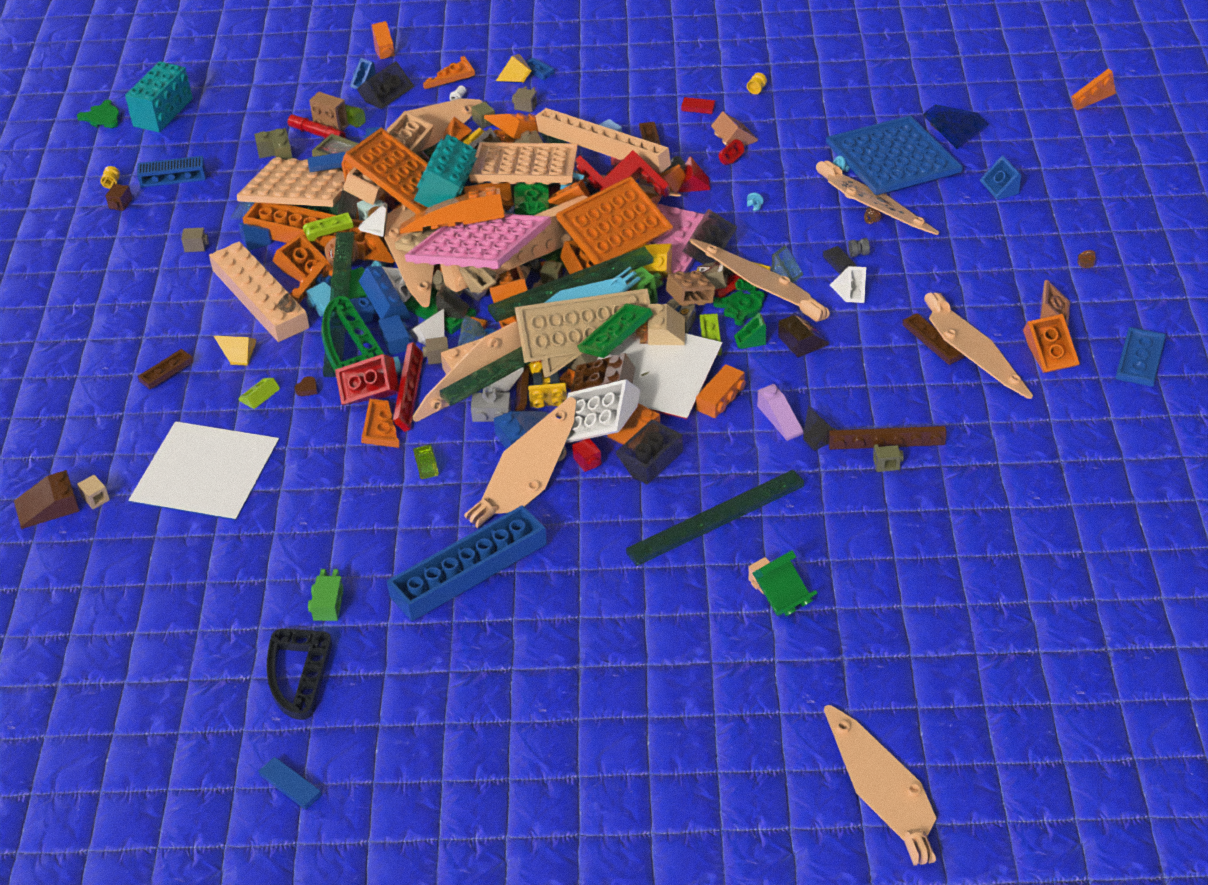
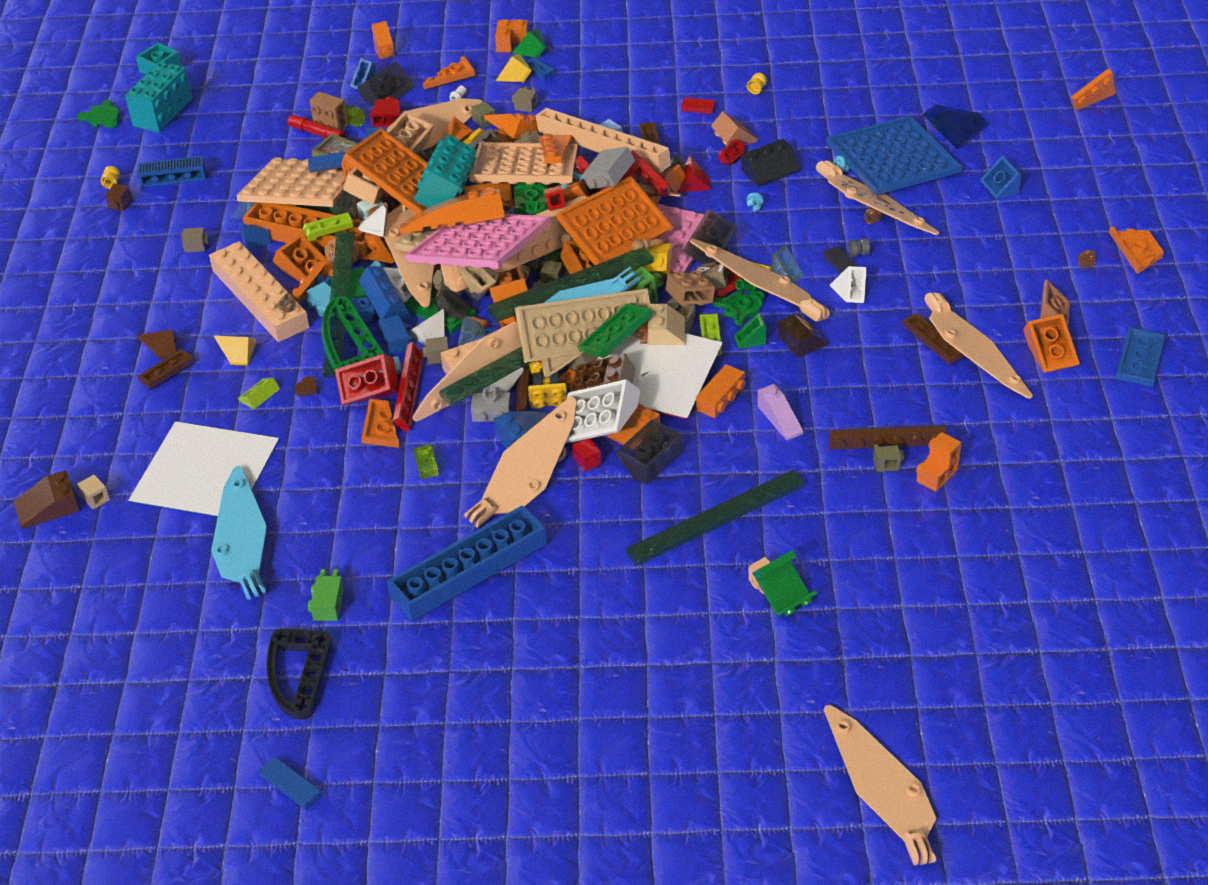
olive brick [254,128,292,160] -> none
clear smoke slope [803,405,842,451] -> none
none -> teal brick [135,43,182,75]
none -> reddish brown slope [136,329,177,360]
none -> medium azure wing [211,466,267,600]
none -> red torso [370,96,401,127]
none -> orange brick [495,19,529,52]
none -> green slope [512,30,546,58]
none -> orange wing [539,133,572,163]
none -> red brick [544,185,566,211]
none -> light grey brick [582,147,635,189]
none -> medium nougat bar [631,239,663,253]
none -> black slope [741,139,800,187]
none -> orange brick [916,432,961,492]
none -> orange wing [1109,227,1164,274]

